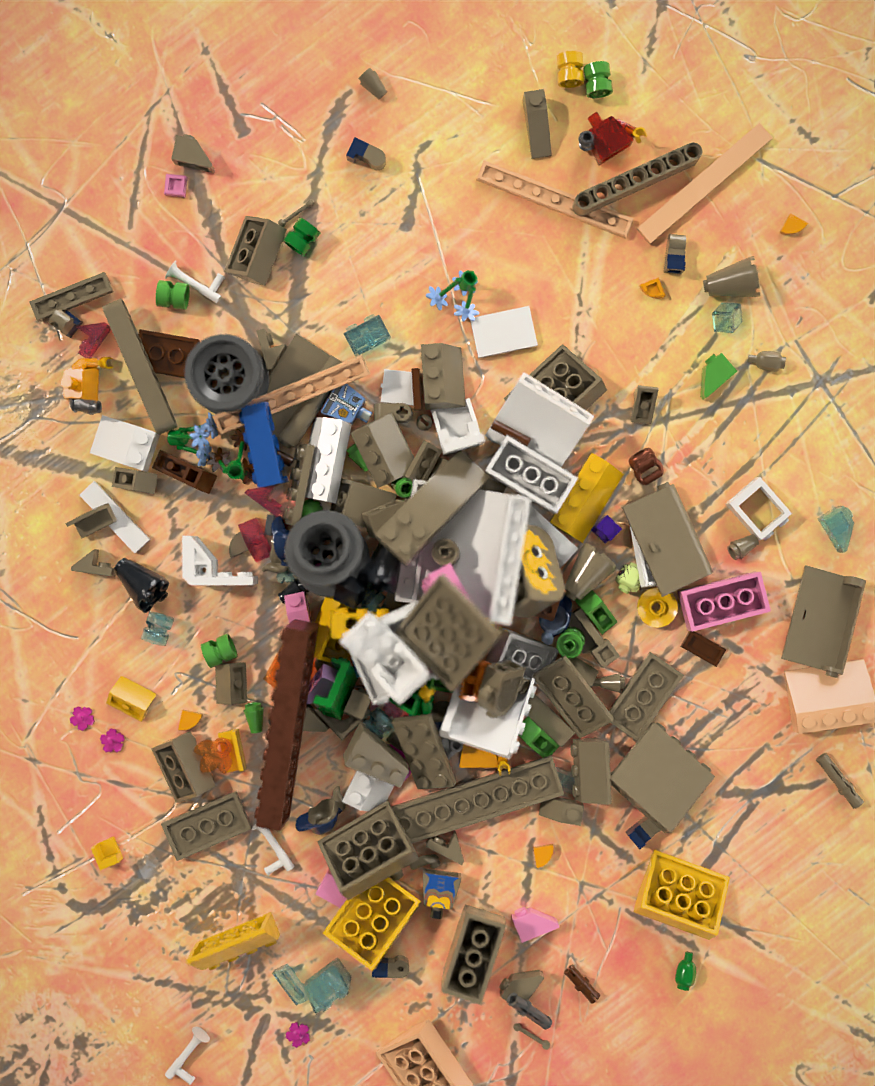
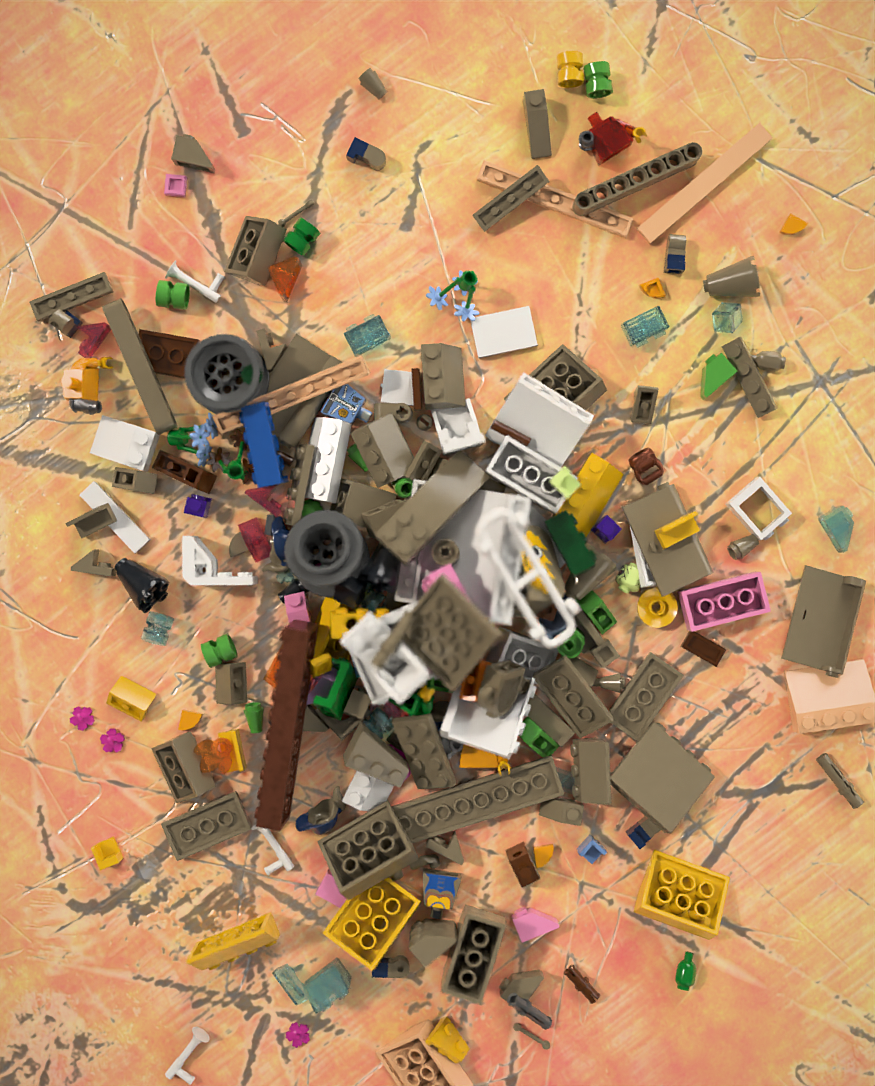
none -> dark purple brick [184,494,212,518]
none -> dark green piece [242,364,263,385]
none -> clear orange slope [268,256,302,303]
none -> yellow tile [310,653,332,678]
none -> dark tan pin [370,610,417,670]
none -> dark tan slope [409,918,457,968]
none -> yellow wing [425,1016,470,1063]
none -> dark tan plate [472,165,550,232]
none -> white bar [476,509,580,648]
none -> reddish brown torso [505,842,540,888]
none -> dark green brick [544,510,598,578]
none -> yellowish green panel [548,466,580,500]
none -> medium blue panel [576,834,607,864]
none -> clear light blue brick [620,306,669,348]
none -> yellow panel [654,511,700,549]
none -> dark tan plate [722,337,777,418]

